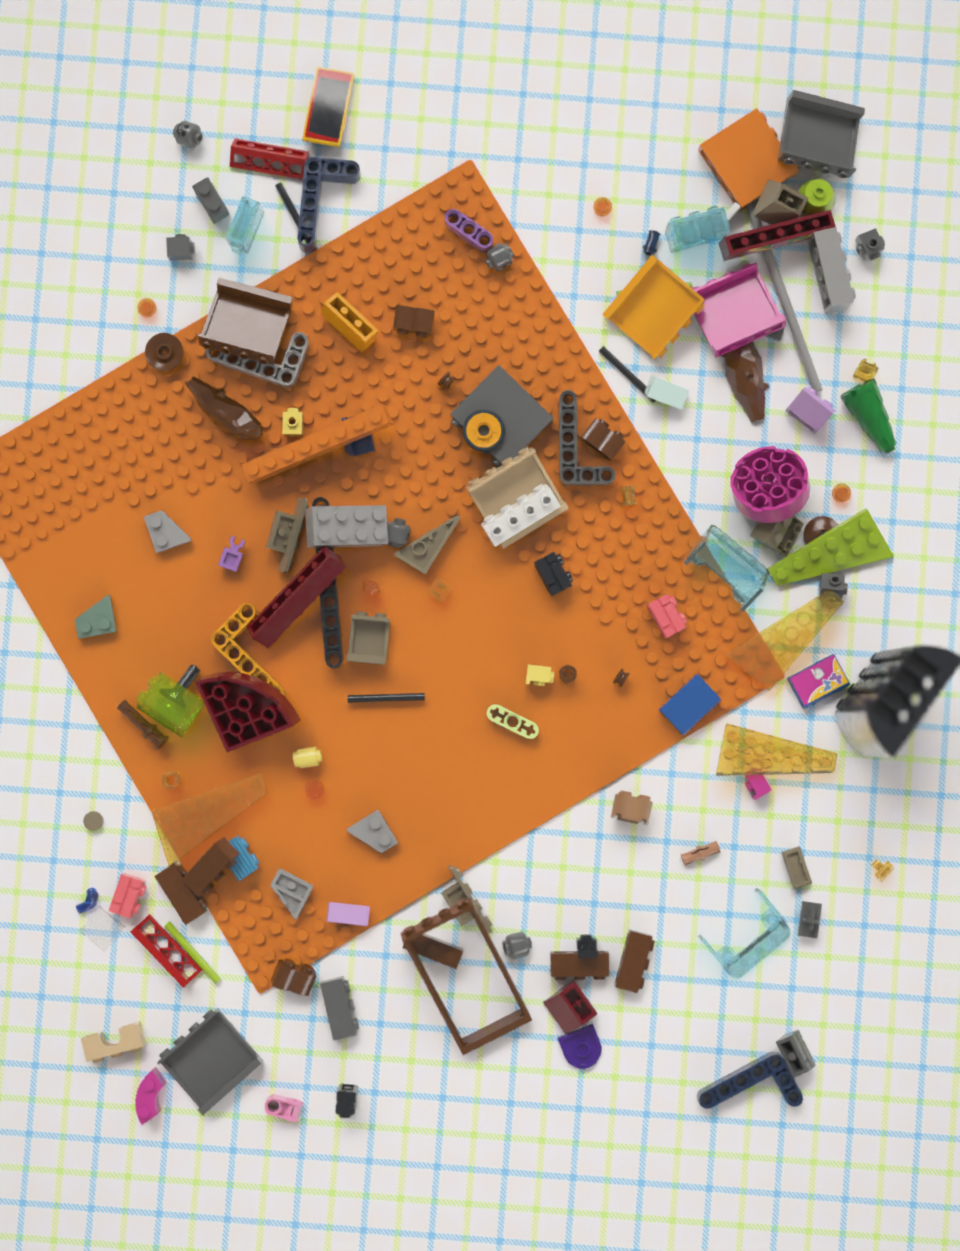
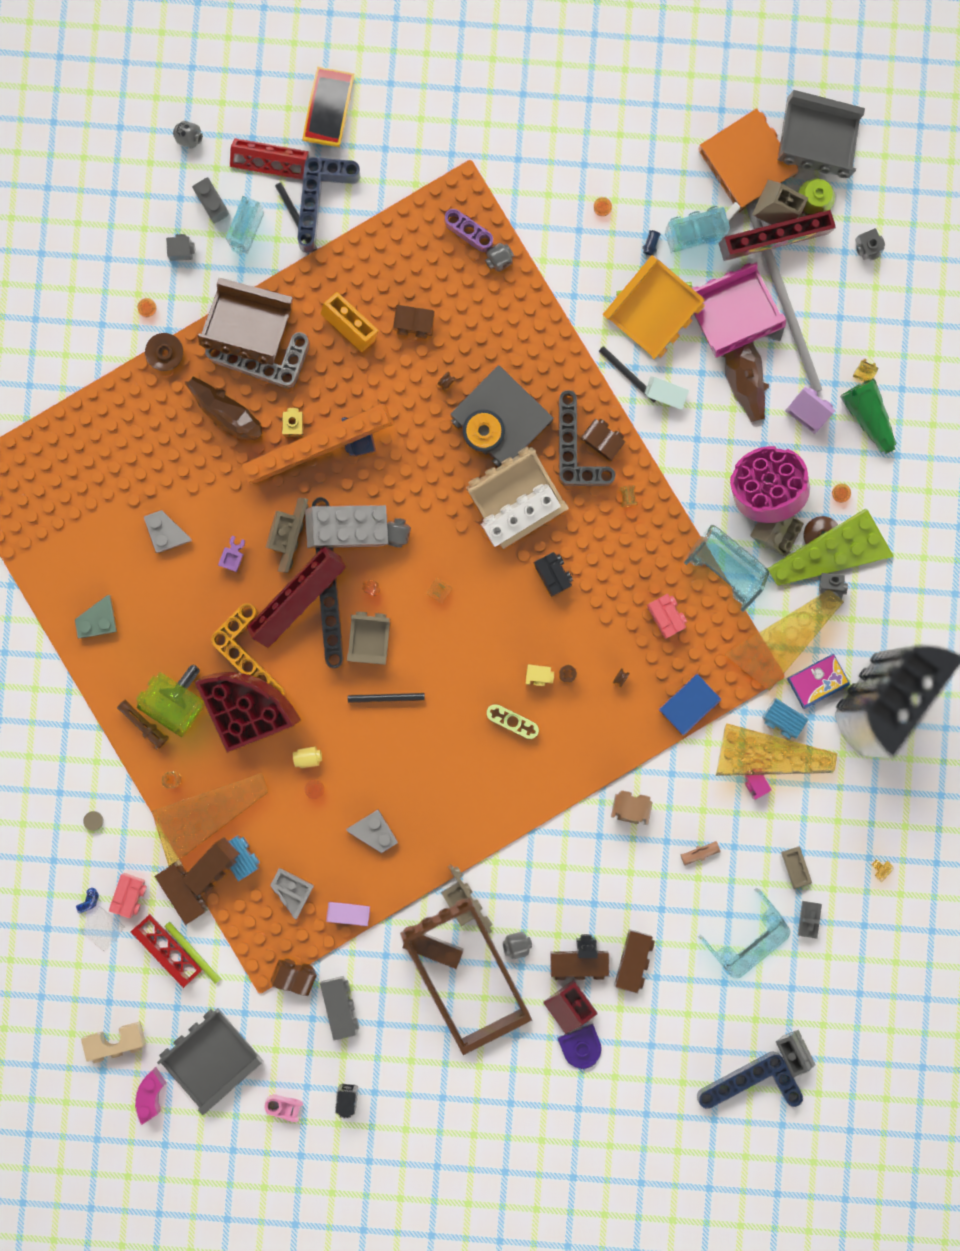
dark tan wing [394,515,461,575] -> none
light grey brick [807,227,856,314] -> none
none -> dark azure brick [762,698,809,739]

